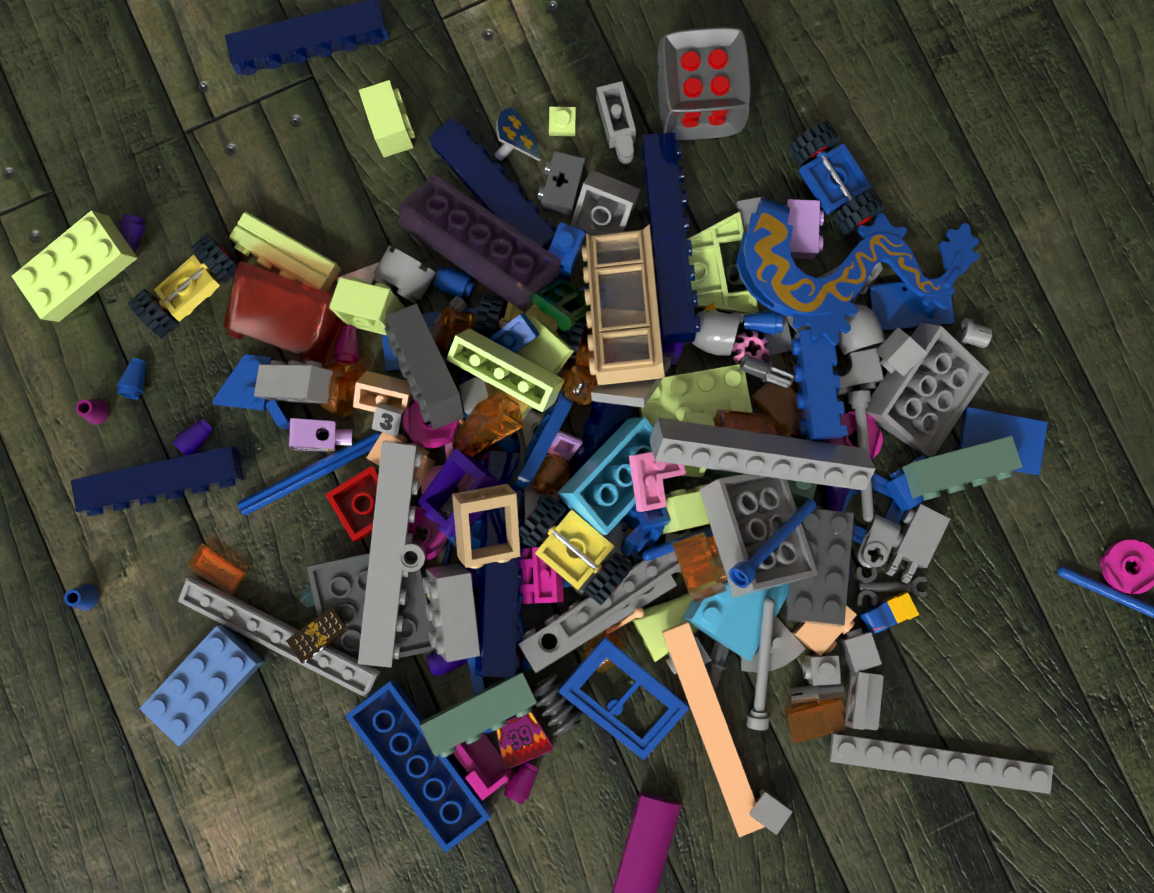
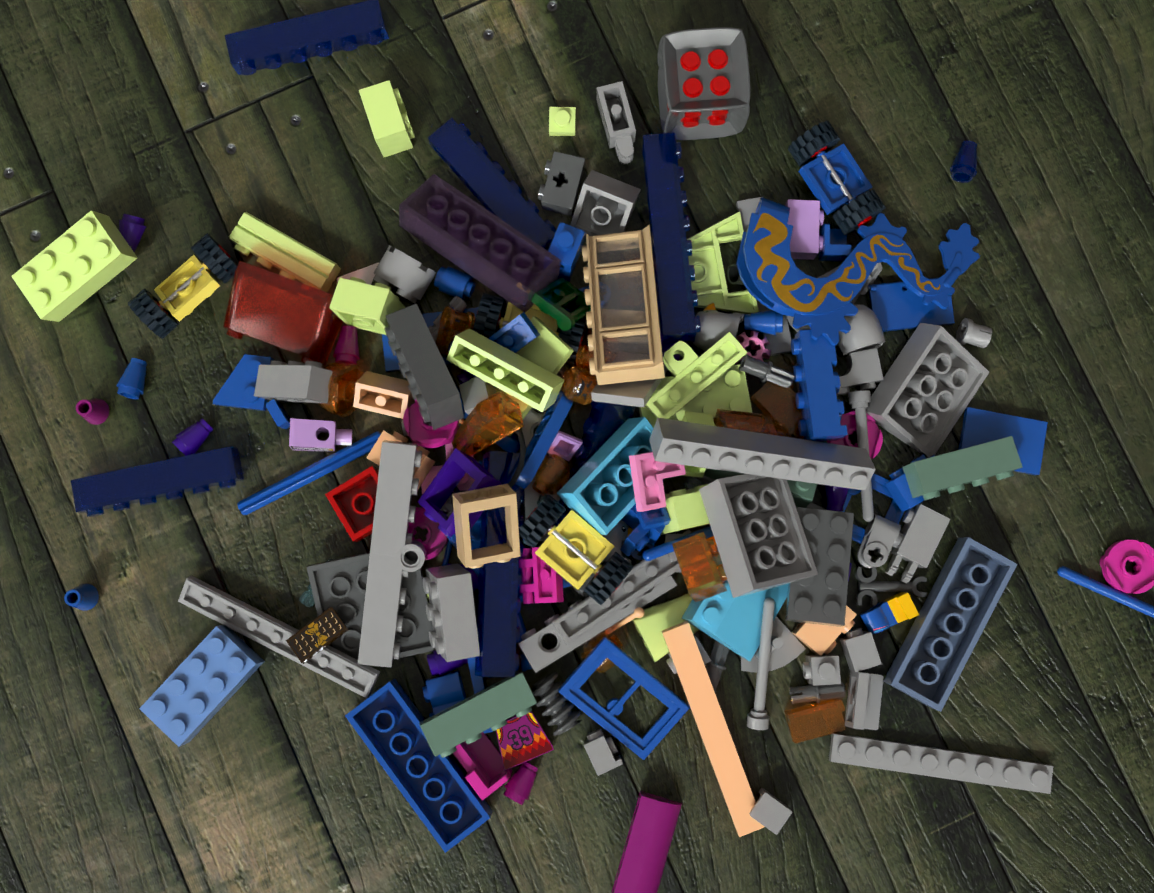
clear orange tile [186,544,248,596] -> none
light grey tile [372,402,405,437] -> none
blue shield [495,107,541,161] -> none
blue piece [729,499,816,588] -> none
light grey brick [875,328,927,377] -> none
none -> blue brick [422,670,466,717]
none -> light grey brick [584,729,623,776]
none -> yellowish green plate [646,332,748,419]
none -> blue panel [819,224,851,261]
none -> sand blue brick [883,537,1018,712]
none -> clear blue cone [950,141,977,183]

